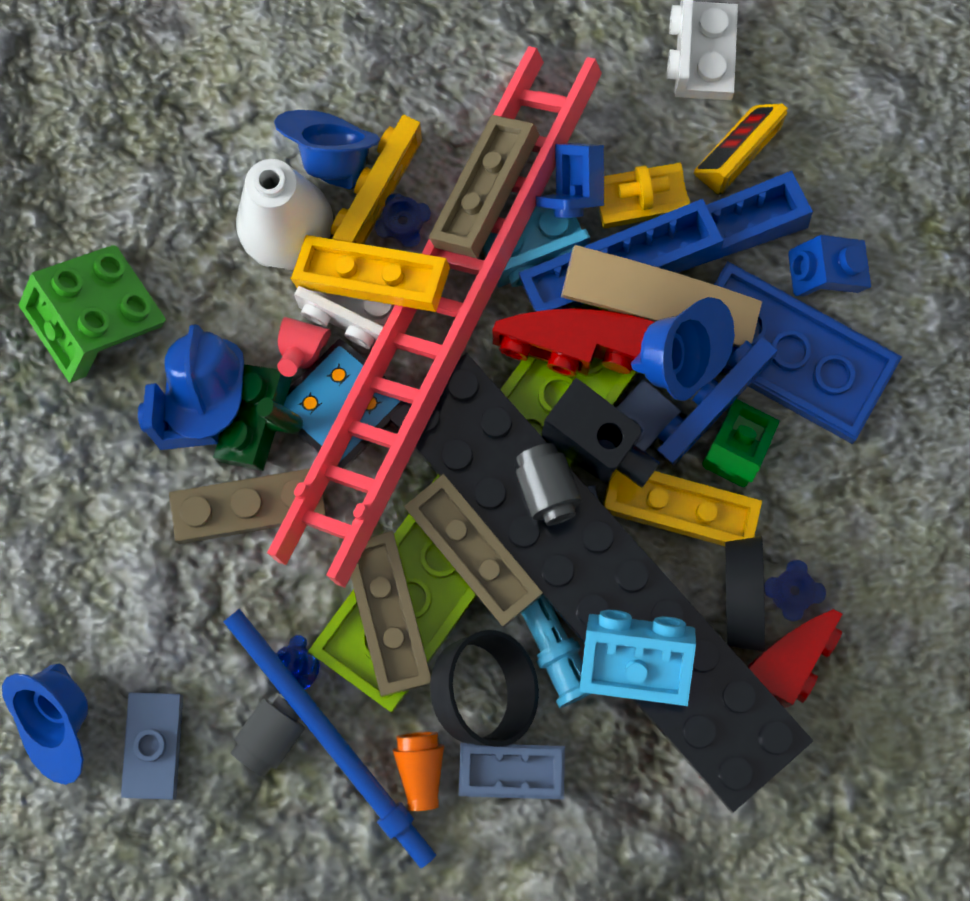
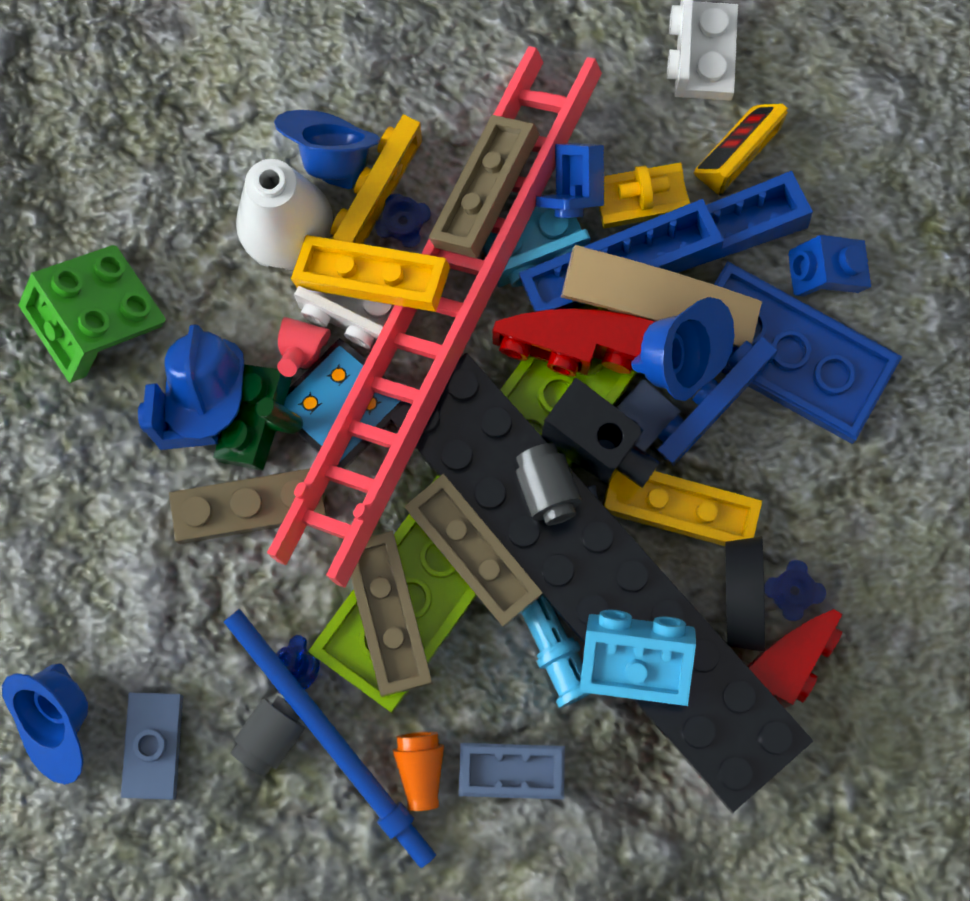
black tyre [430,630,539,747] -> none
green slope [702,399,780,487] -> none

